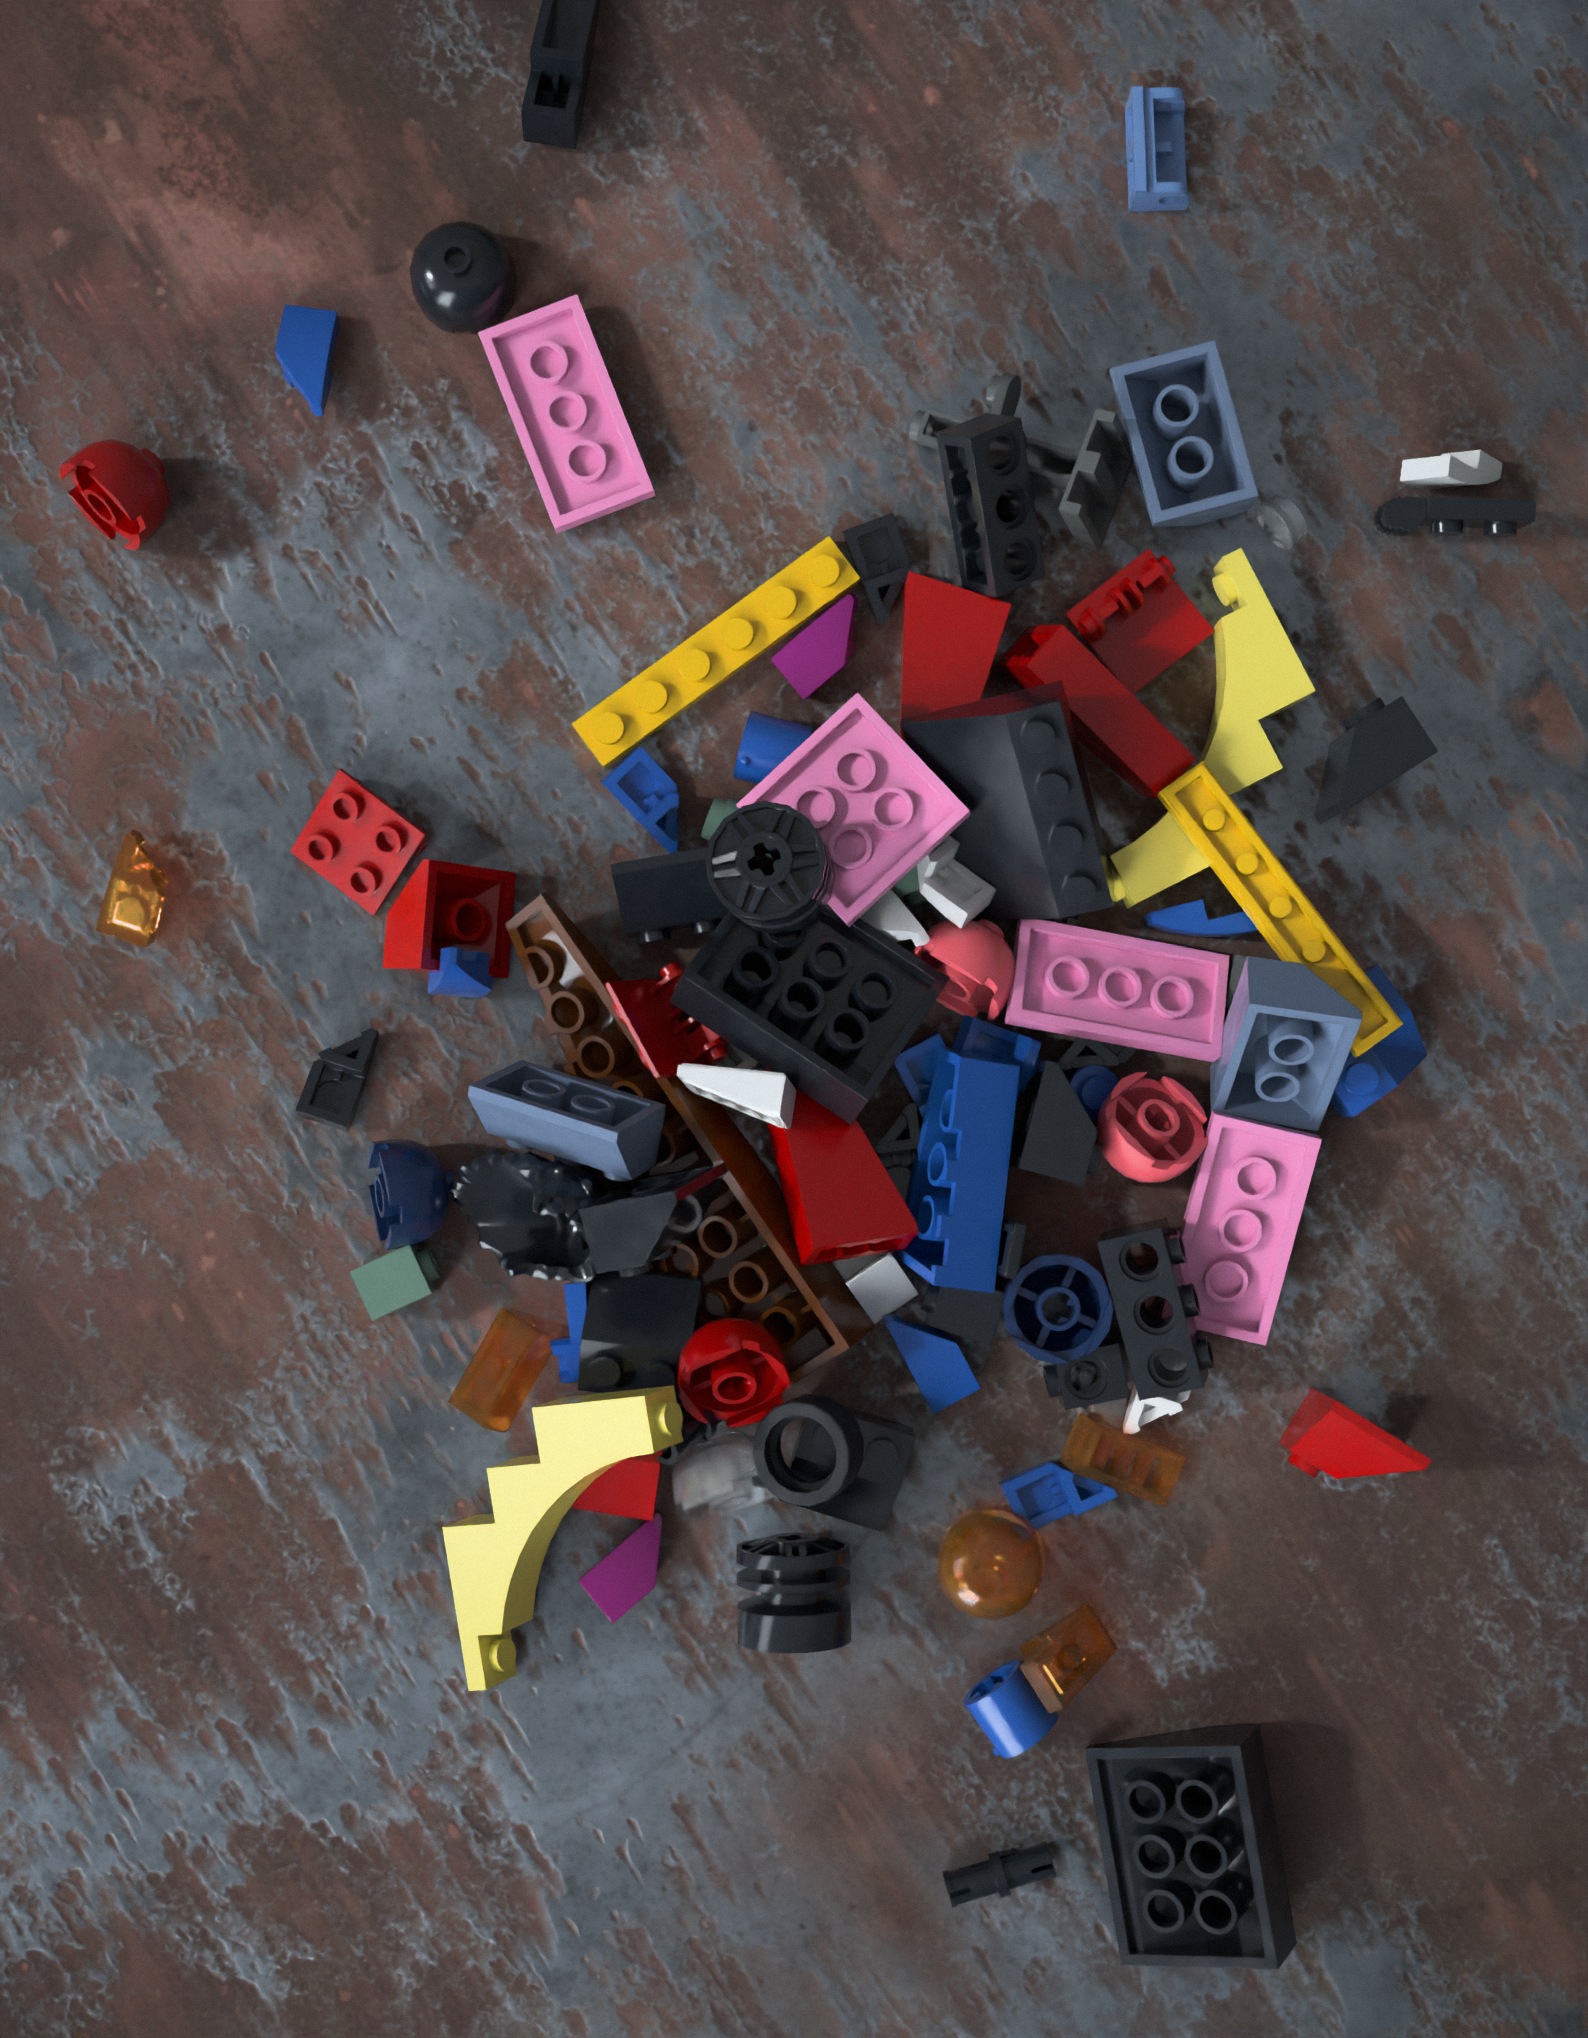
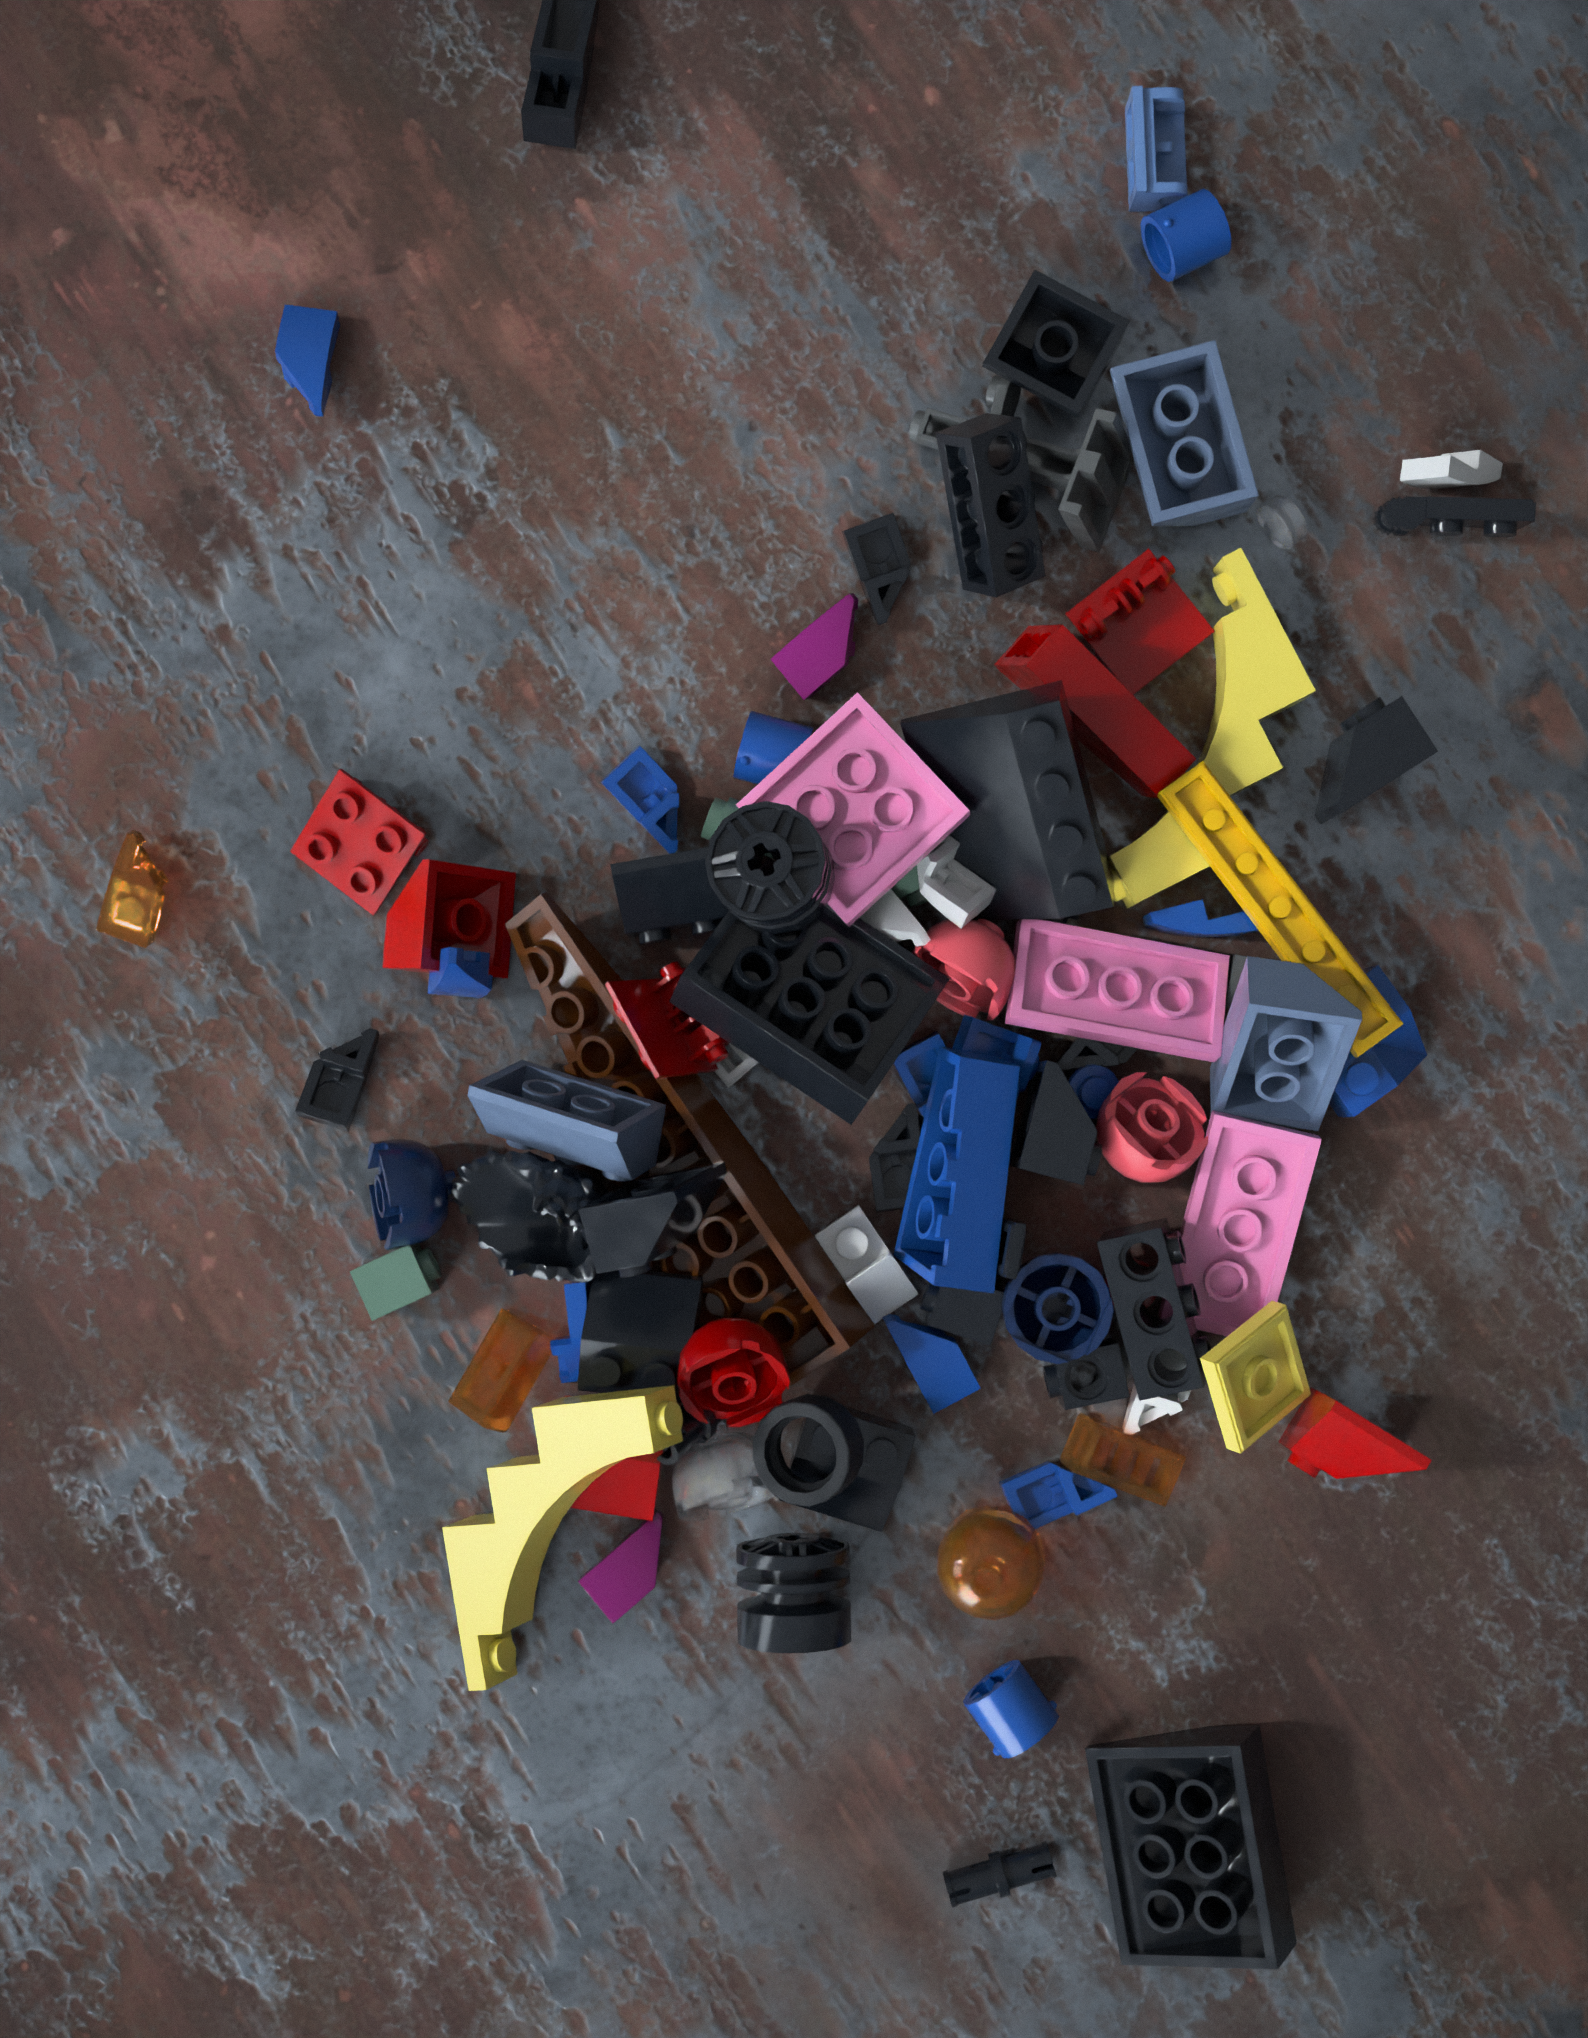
red cylinder [59,439,170,550] -> none
black cylinder [410,221,517,334] -> none
bright pink plate [478,294,655,534] -> none
yellow plate [572,536,861,769] -> none
white slope [677,1063,797,1129] -> none
red slope [765,1068,919,1266] -> none
red slope [899,571,1012,743] -> none
clear orange slope [1019,1603,1118,1713] -> none
none -> black slope [982,270,1130,417]
none -> blue piece [1140,188,1231,282]
none -> light yellow tile [1200,1301,1311,1454]

